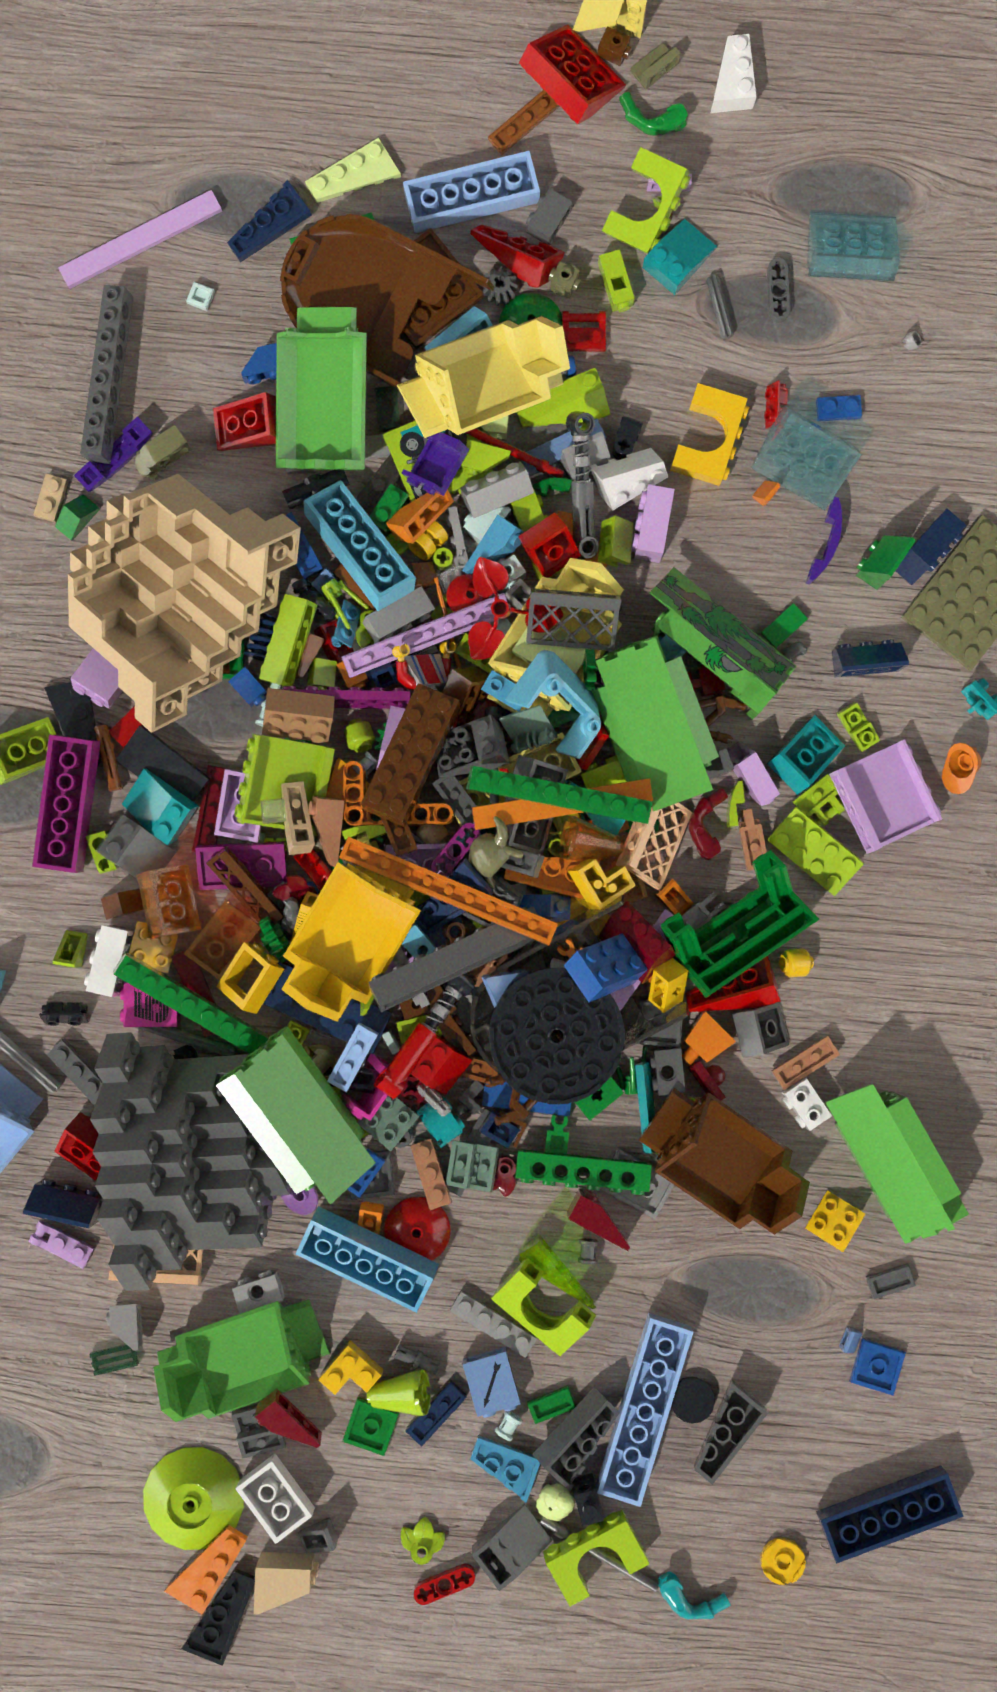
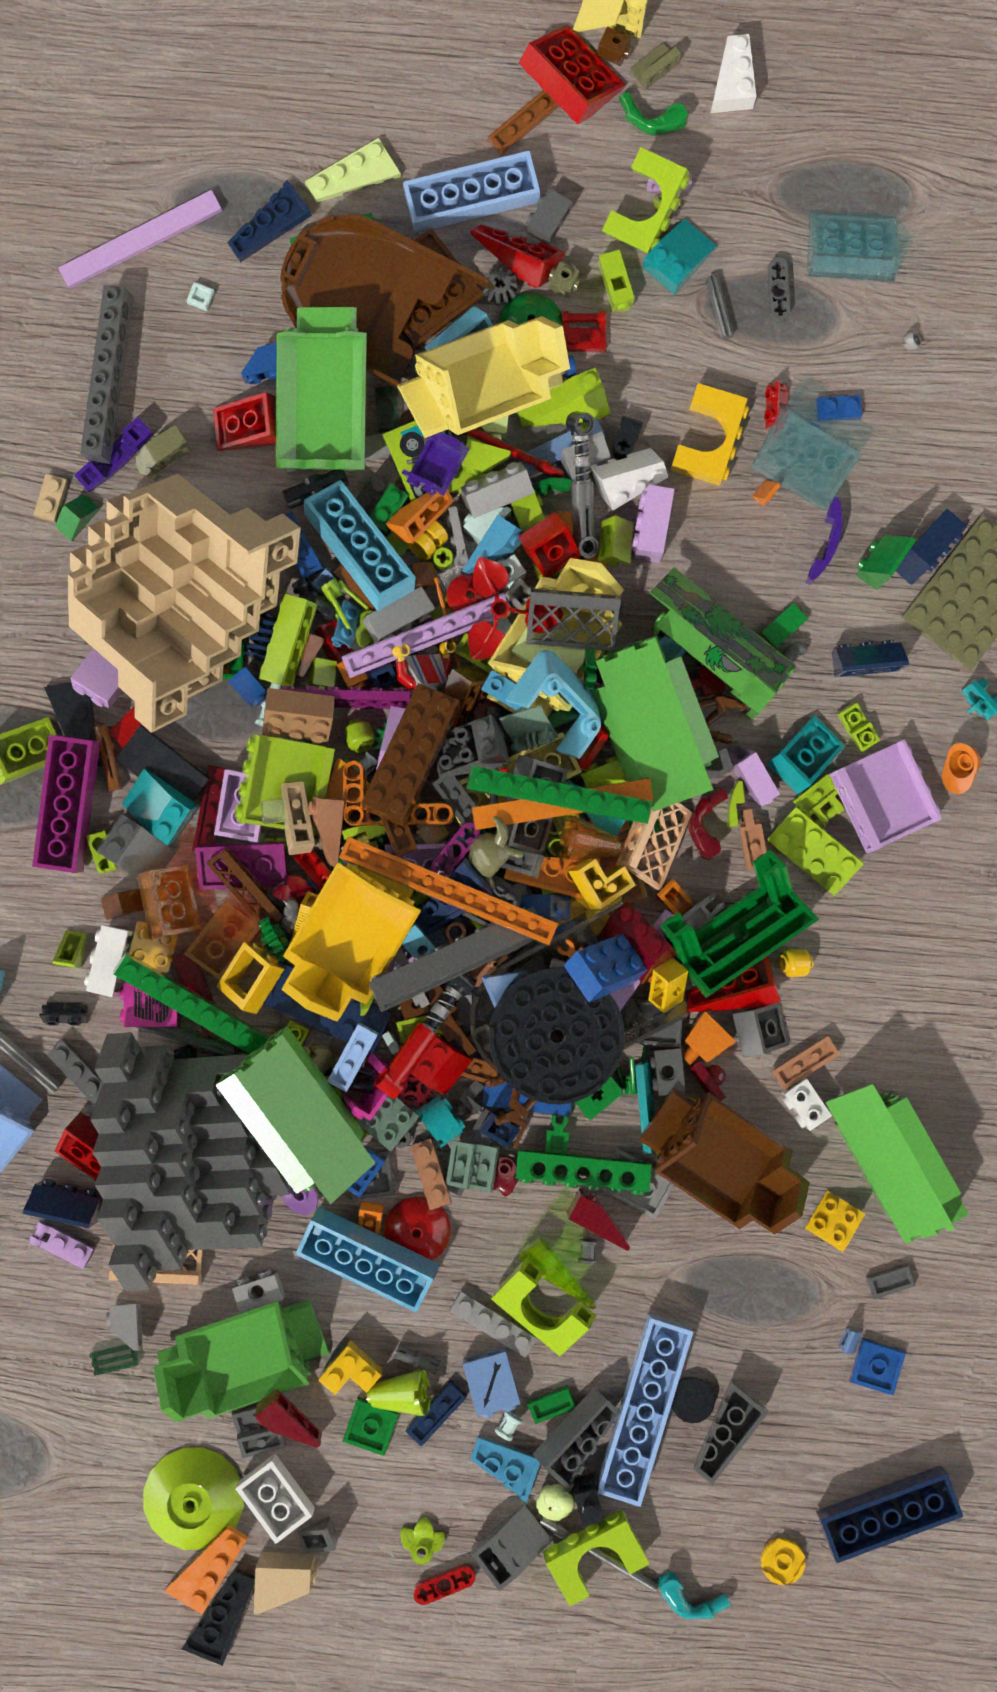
light grey axle [417,1083,451,1116] -> none

